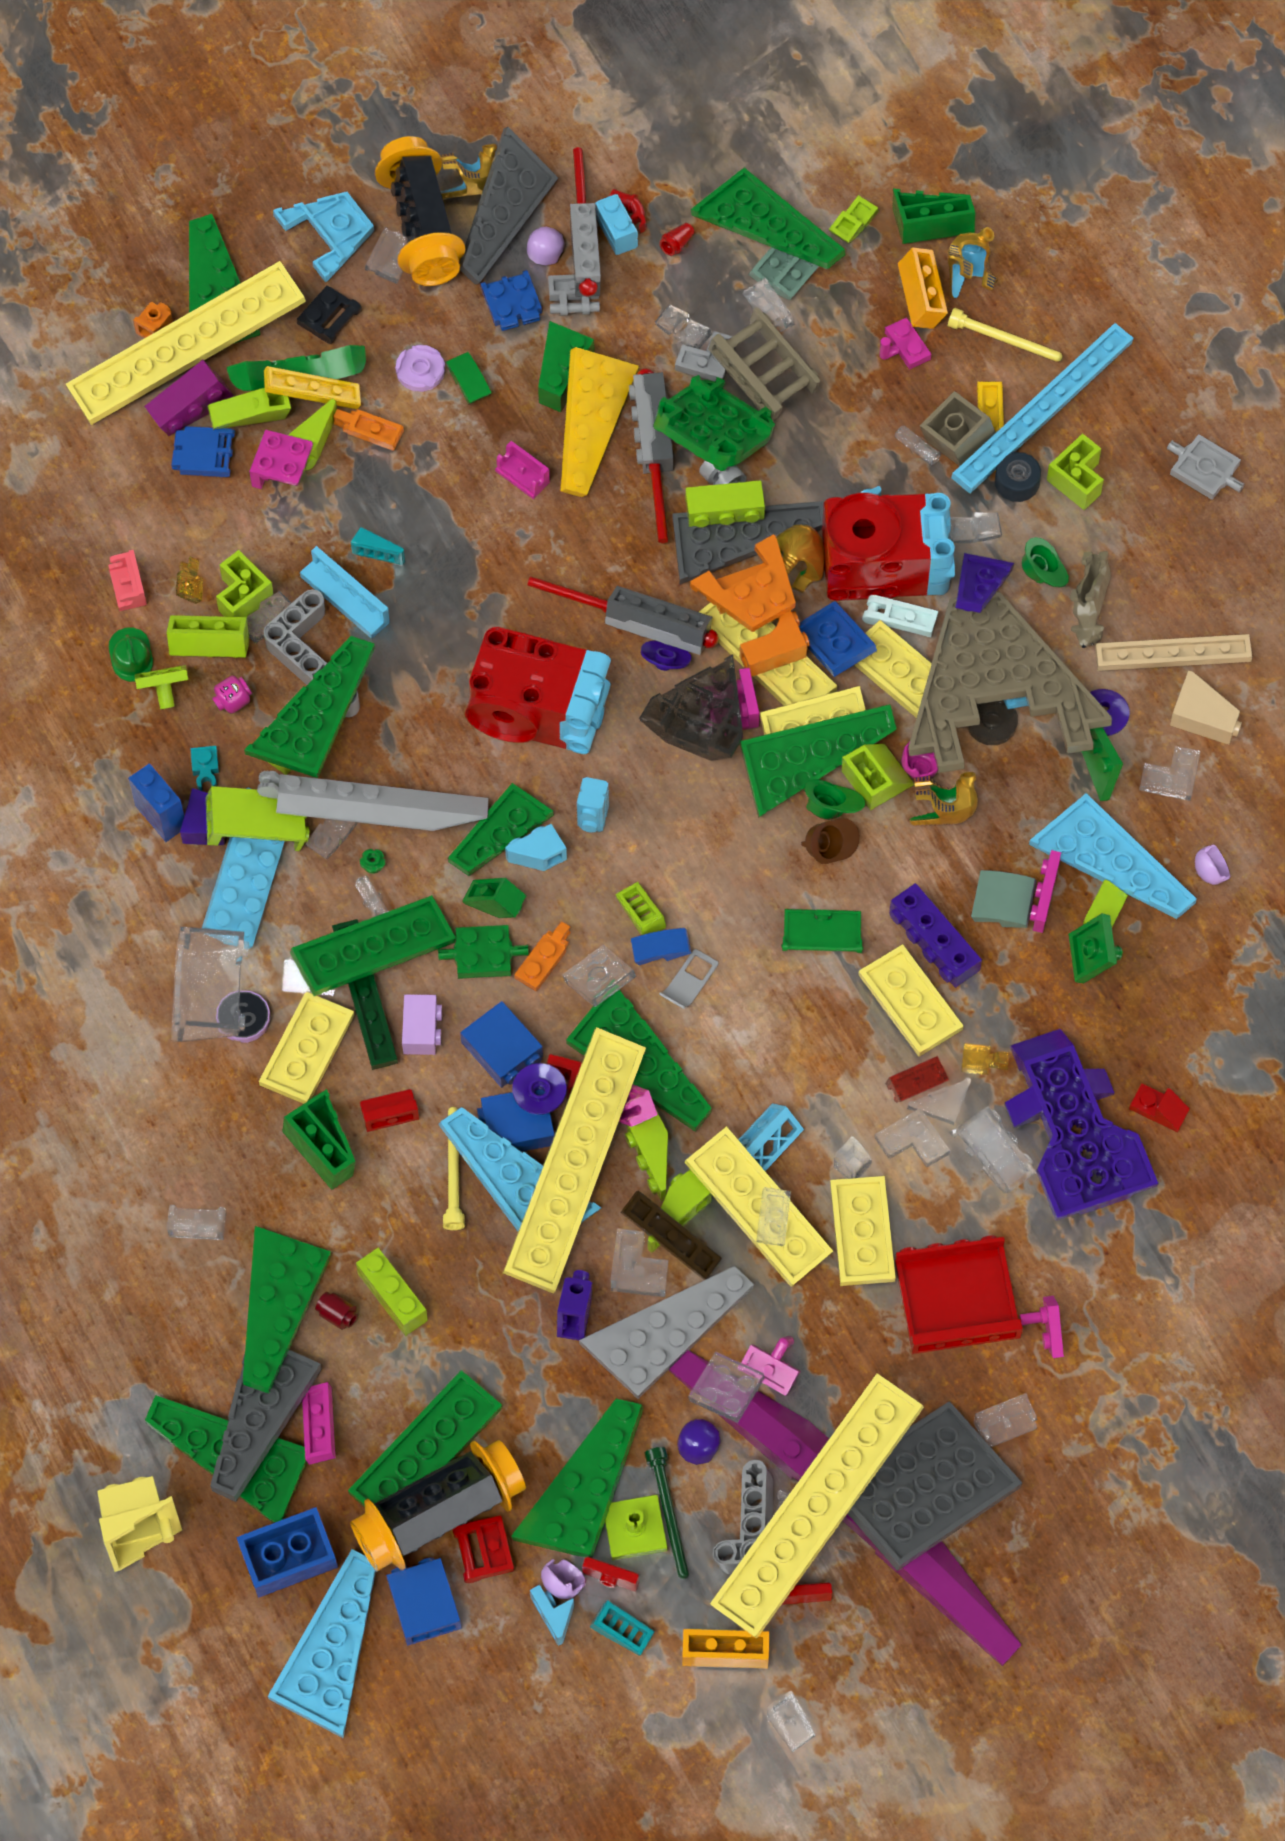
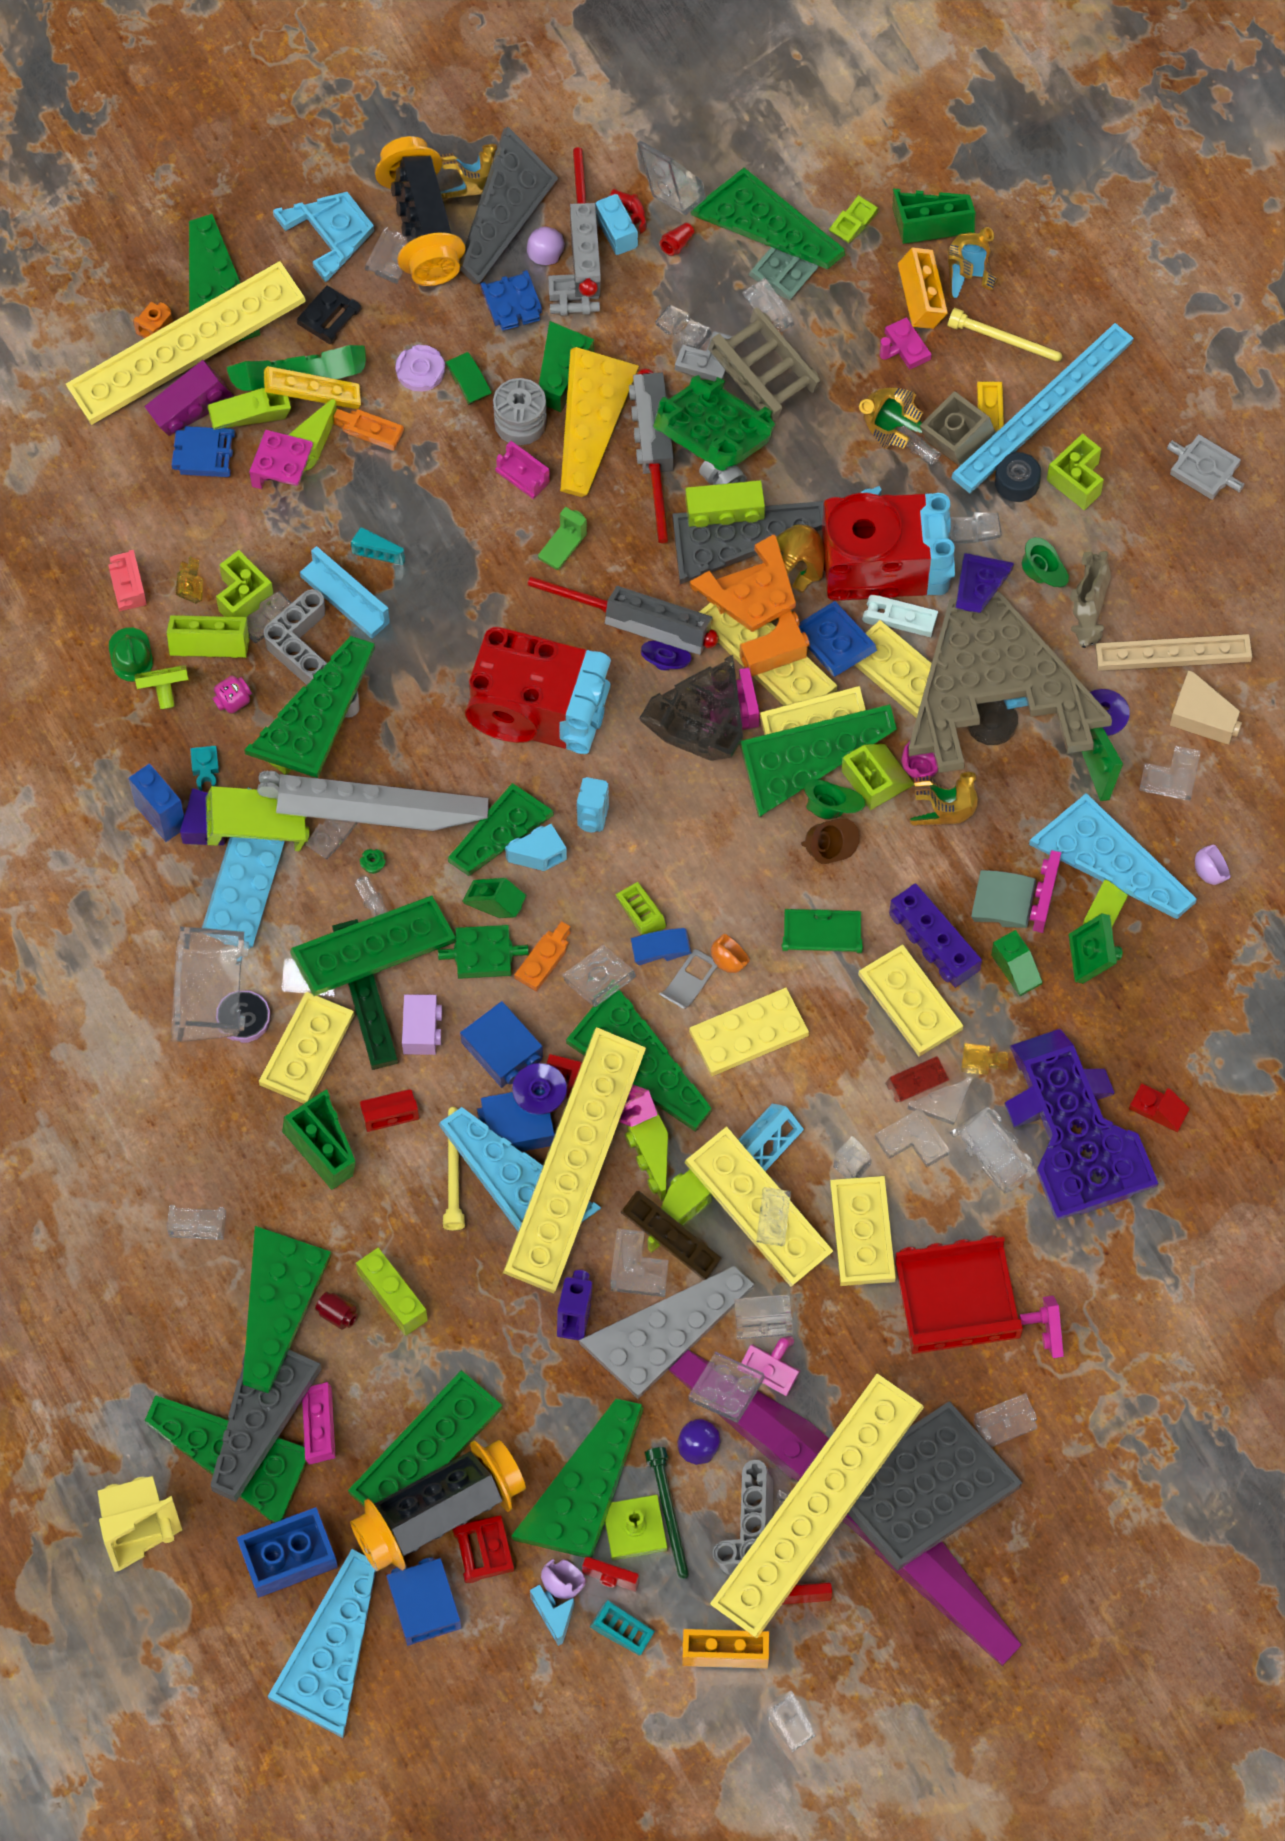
none -> light grey wheel [493,378,547,445]
none -> bright green bracket [538,507,587,570]
none -> clear slope [637,140,706,216]
none -> light yellow plate [689,988,809,1077]
none -> orange hair [711,934,750,973]
none -> clear hinge [734,1295,792,1339]
none -> piece [859,388,923,449]
none -> green slope [991,930,1042,996]

